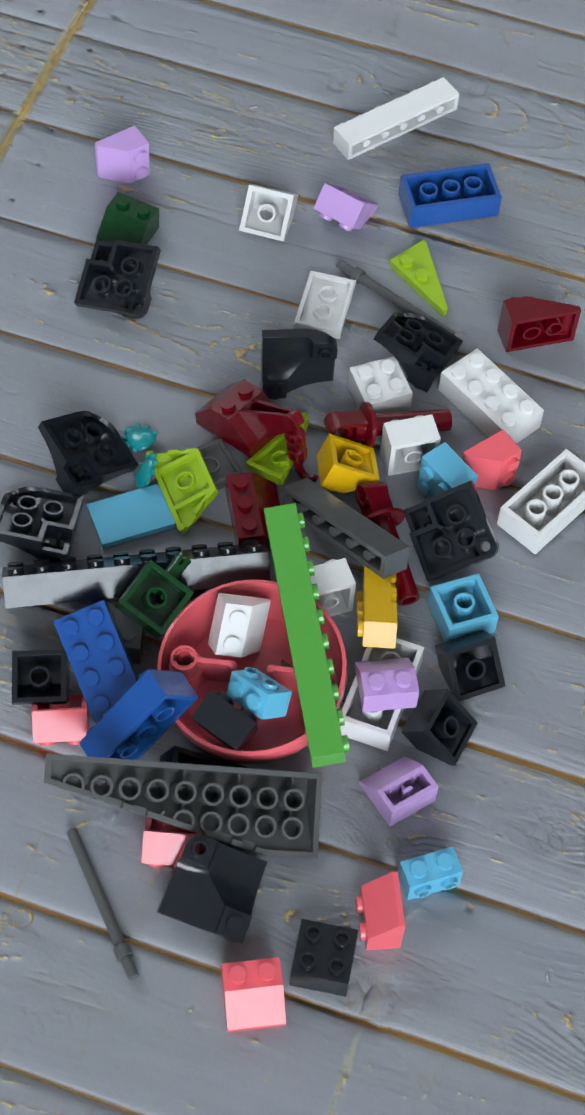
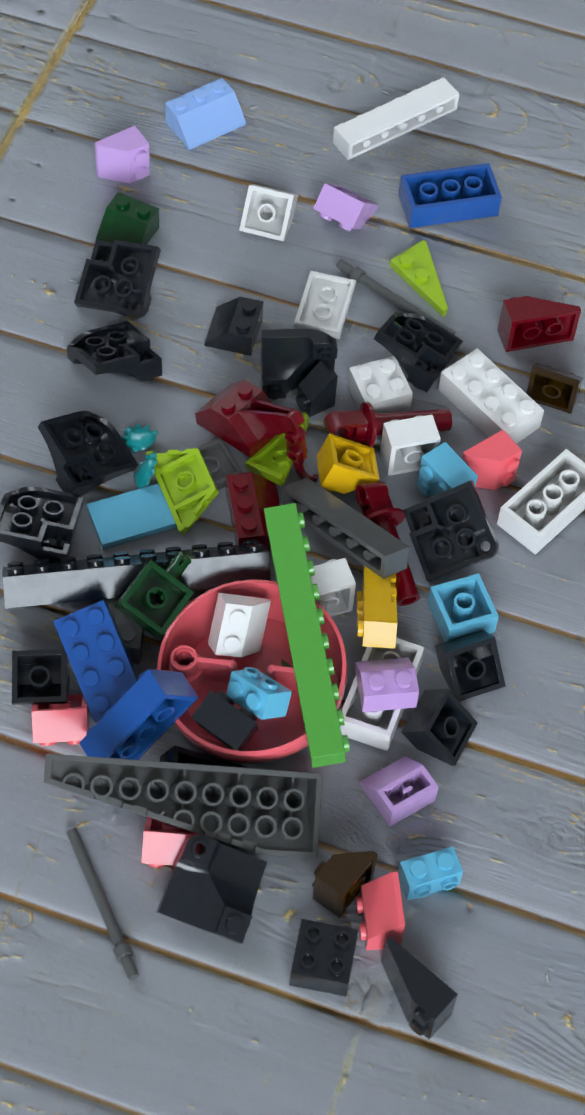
slope [221,957,286,1032] -> none
none -> black slope [67,321,162,381]
none -> light blue slope [165,78,246,150]
none -> black slope [204,296,264,356]
none -> black slope [296,360,338,417]
none -> dark brown slope [312,851,378,918]
none -> black slope [381,937,458,1039]
none -> dark brown slope [526,363,583,414]

